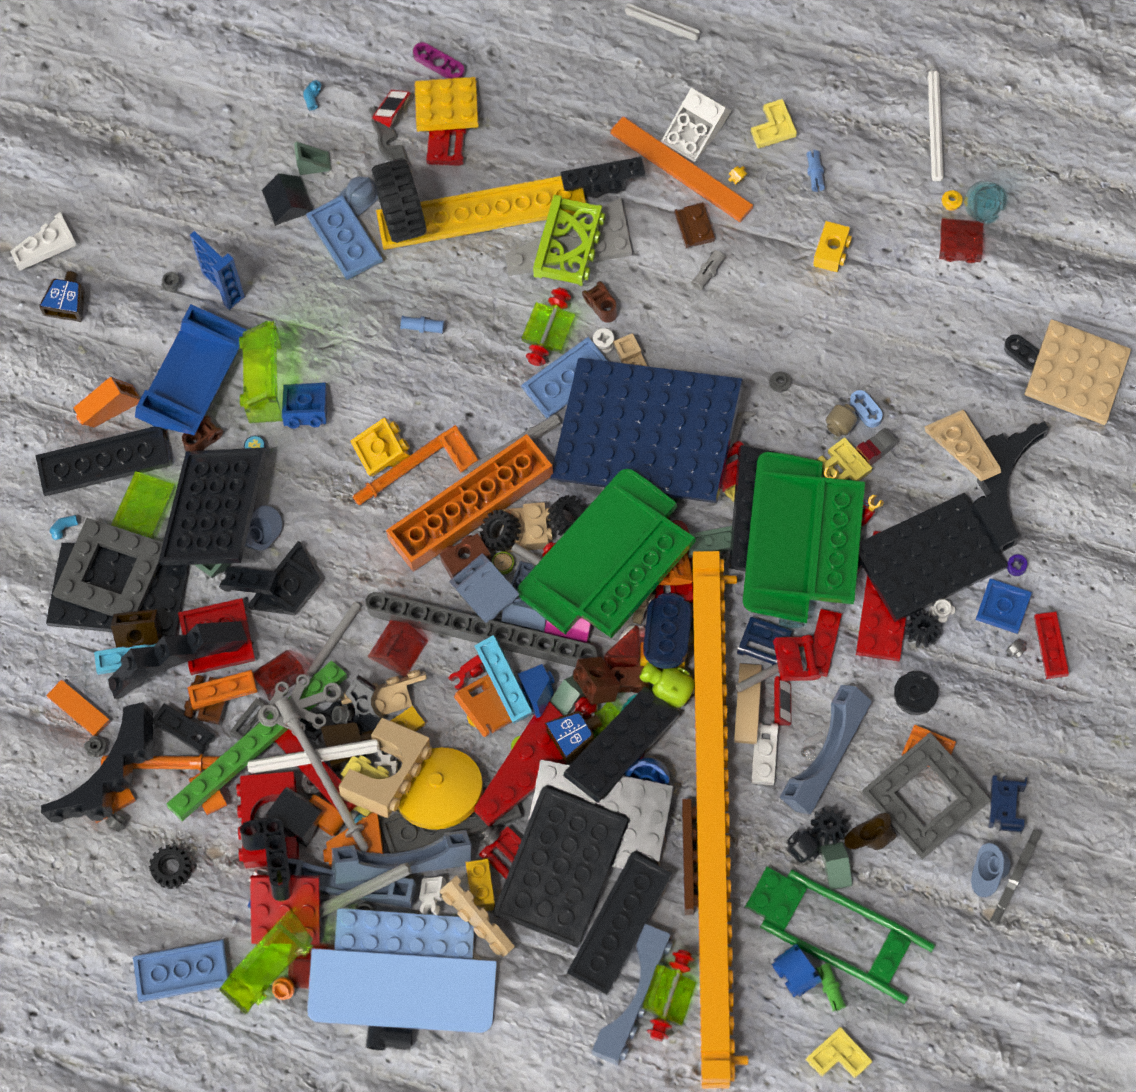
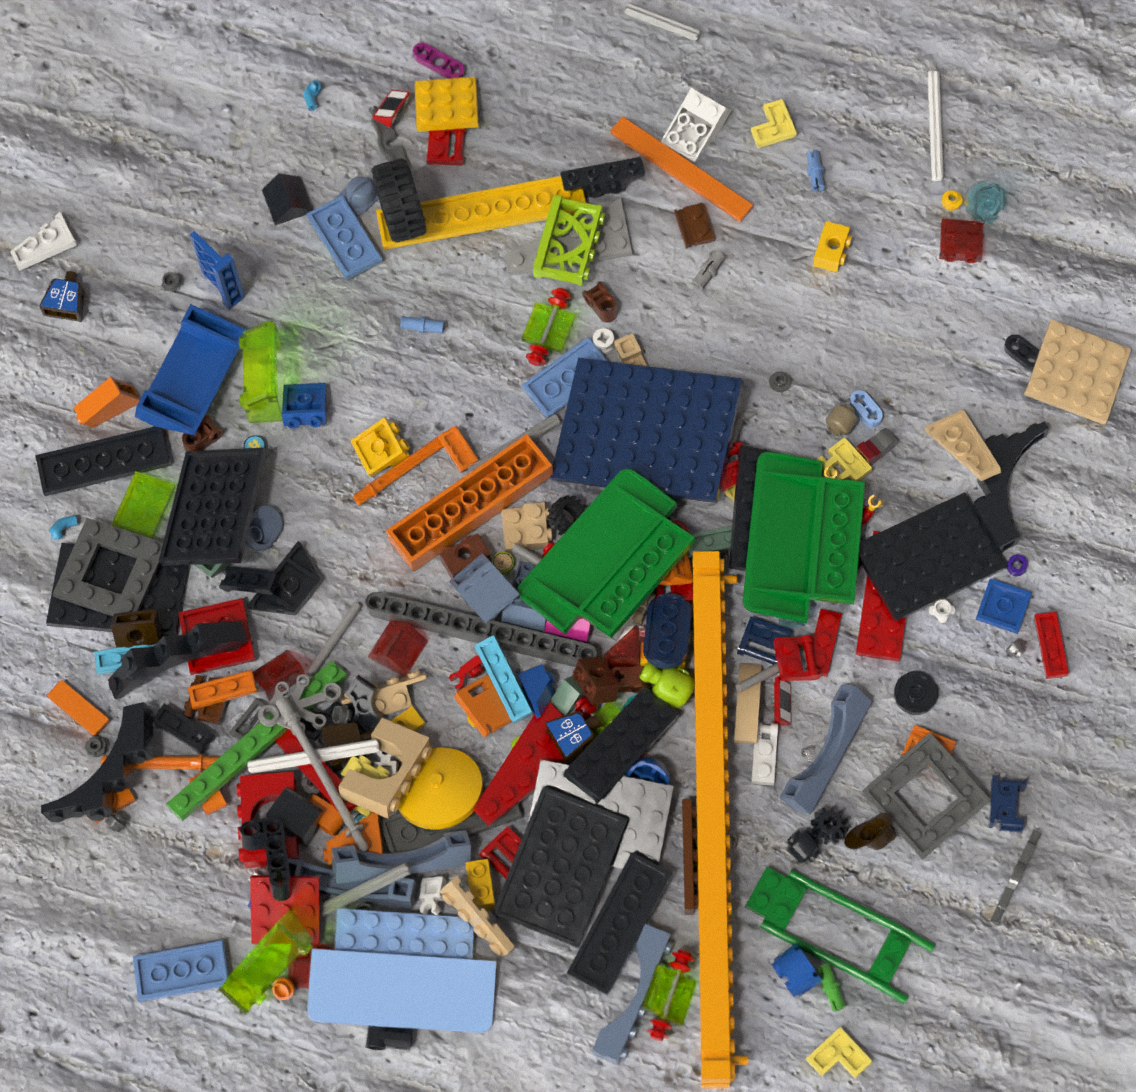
black tyre [149,845,192,889] -> none
sand green slope [294,141,331,175] -> none
flat silver plate [479,826,500,846] -> none
black tyre [480,510,521,552] -> none
yellow plate [729,166,748,185] -> none
sand green slope [820,842,852,890] -> none
black gear [904,610,942,648] -> none
sand blue piece [971,843,1011,898] -> none

